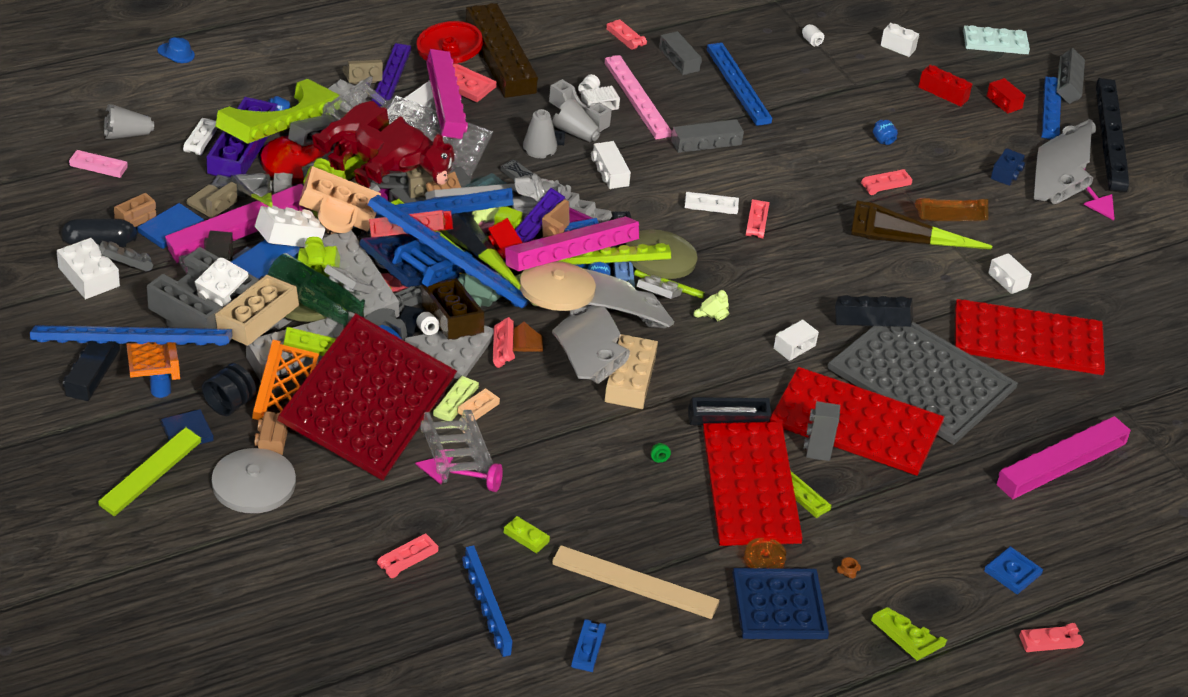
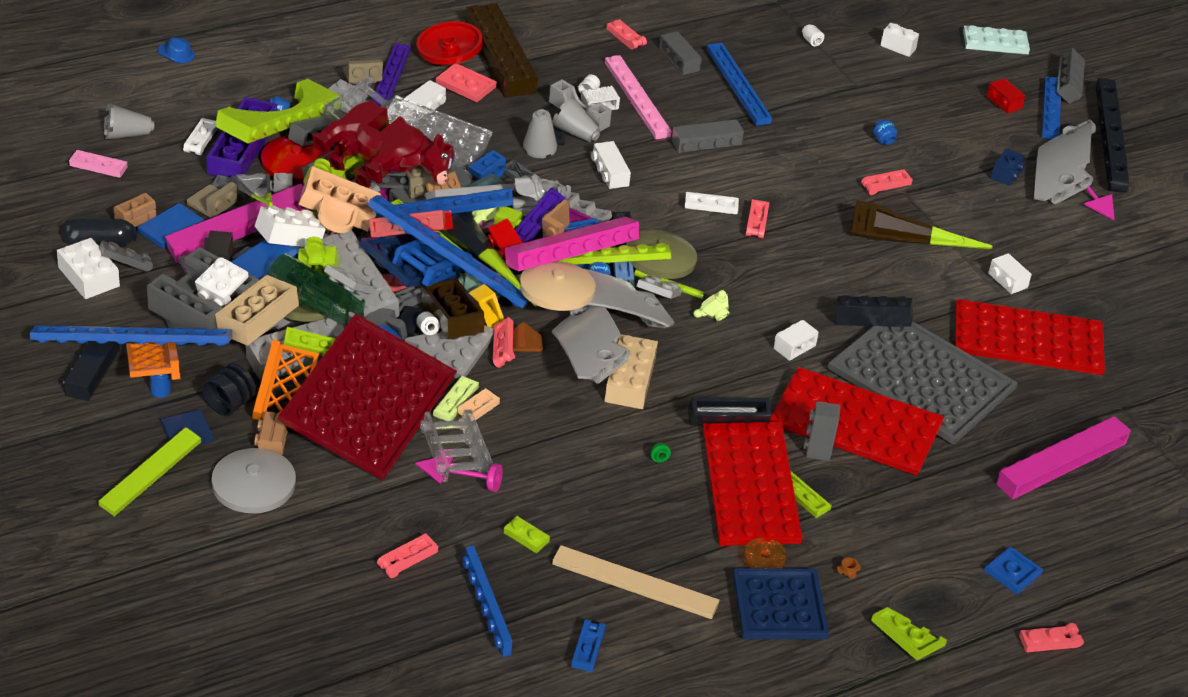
dark pink brick [426,49,468,139] -> none
clear orange windscreen [915,198,988,221] -> none
red brick [919,65,972,107] -> none
none -> blue plate [469,150,506,180]
none -> yellow slope [469,284,504,329]

